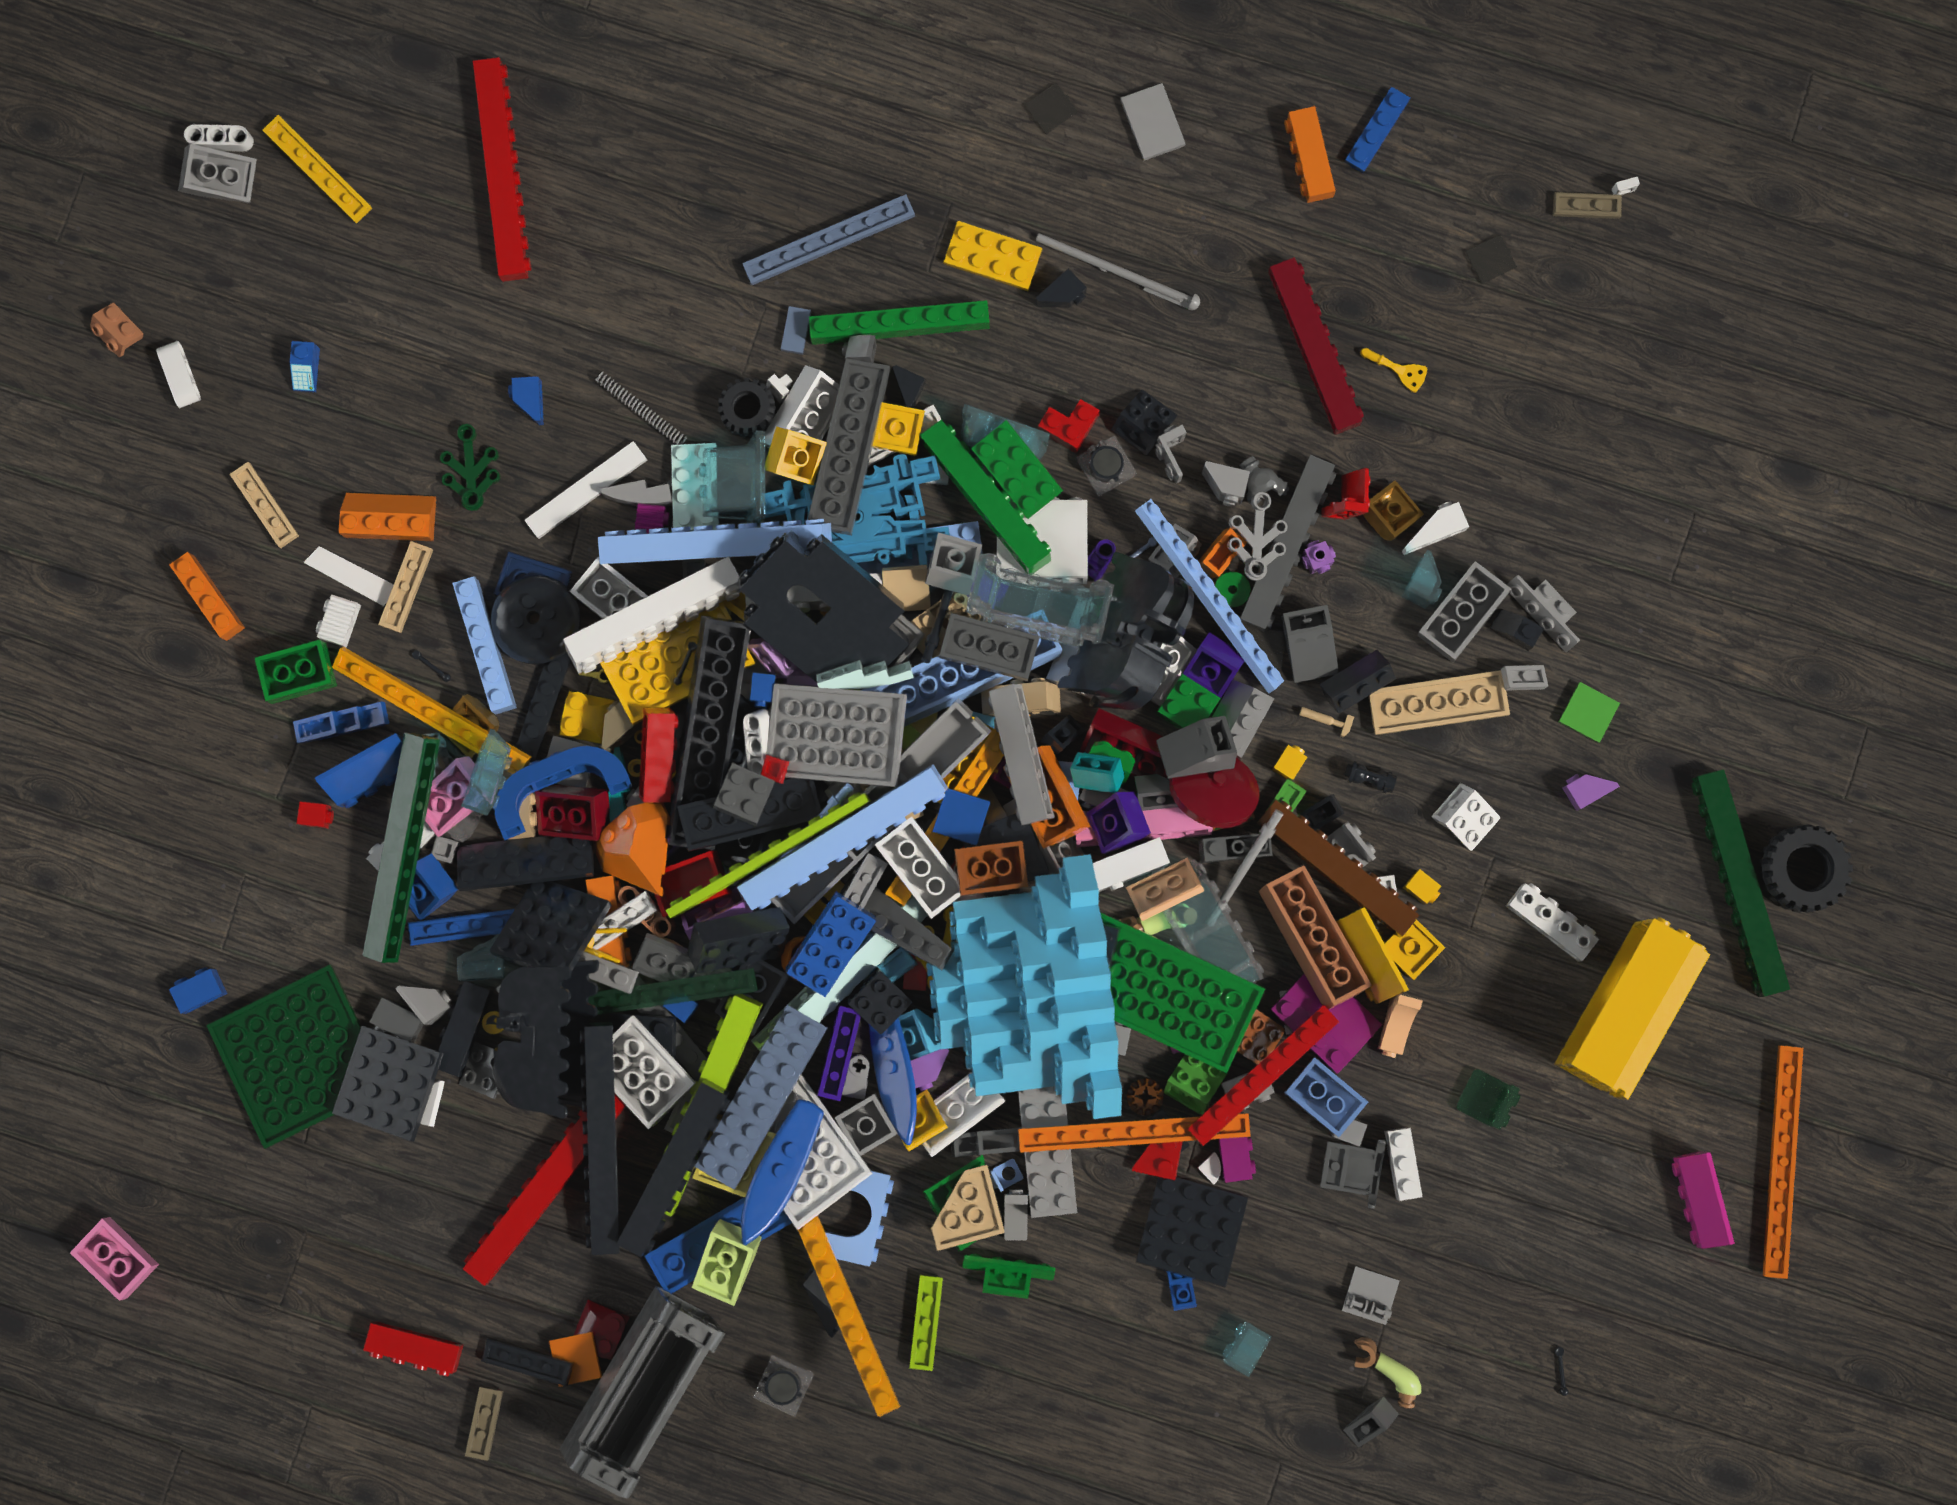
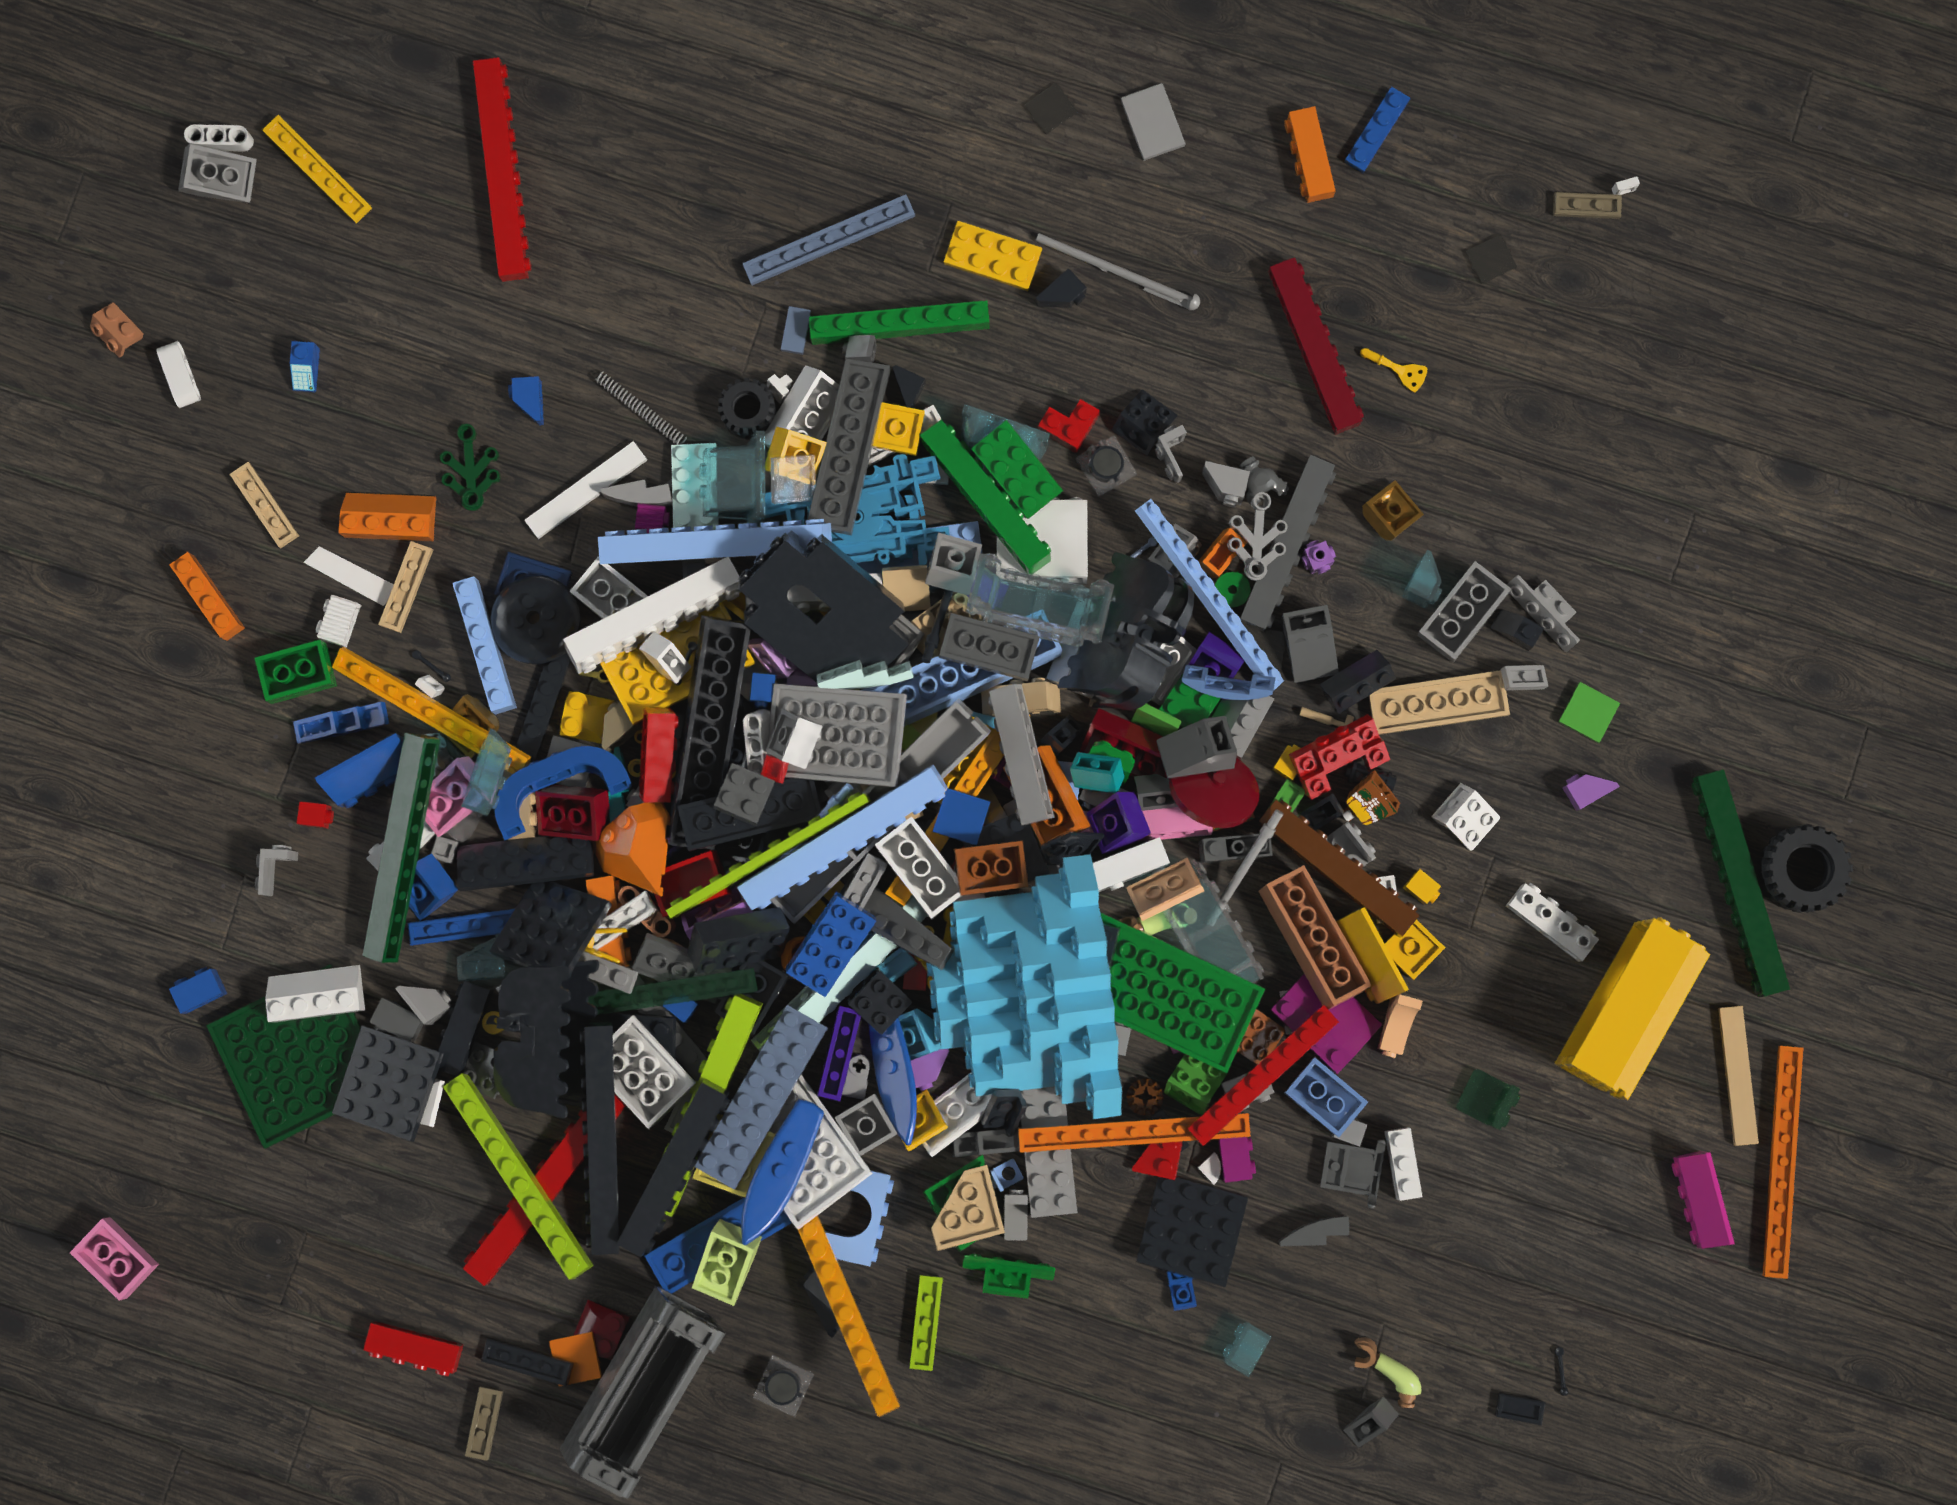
dark purple piece [1088,539,1116,584] -> none
red bracket [1321,468,1370,520] -> none
light grey hinge [1342,1266,1399,1325] -> none
white slope [1402,501,1469,555] -> none
none -> light grey bracket [255,845,298,896]
none -> white slope [265,965,365,1022]
none -> white tile [415,675,445,698]
none -> lime brick [443,1074,594,1280]
none -> white brick [639,631,691,684]
none -> slope [765,709,822,769]
none -> clear tile [771,454,816,504]
none -> black bracket [980,1089,1027,1136]
none -> black tile [1041,832,1105,865]
none -> bright green tile [1132,704,1181,737]
none -> medium blue slope [1182,665,1276,700]
none -> dark grey slope [1278,1215,1349,1246]
none -> red bracket [1289,714,1390,800]
none -> torso [1343,770,1400,825]
none -> black tile [1495,1393,1546,1425]
none -> tan tile [1718,1006,1759,1146]

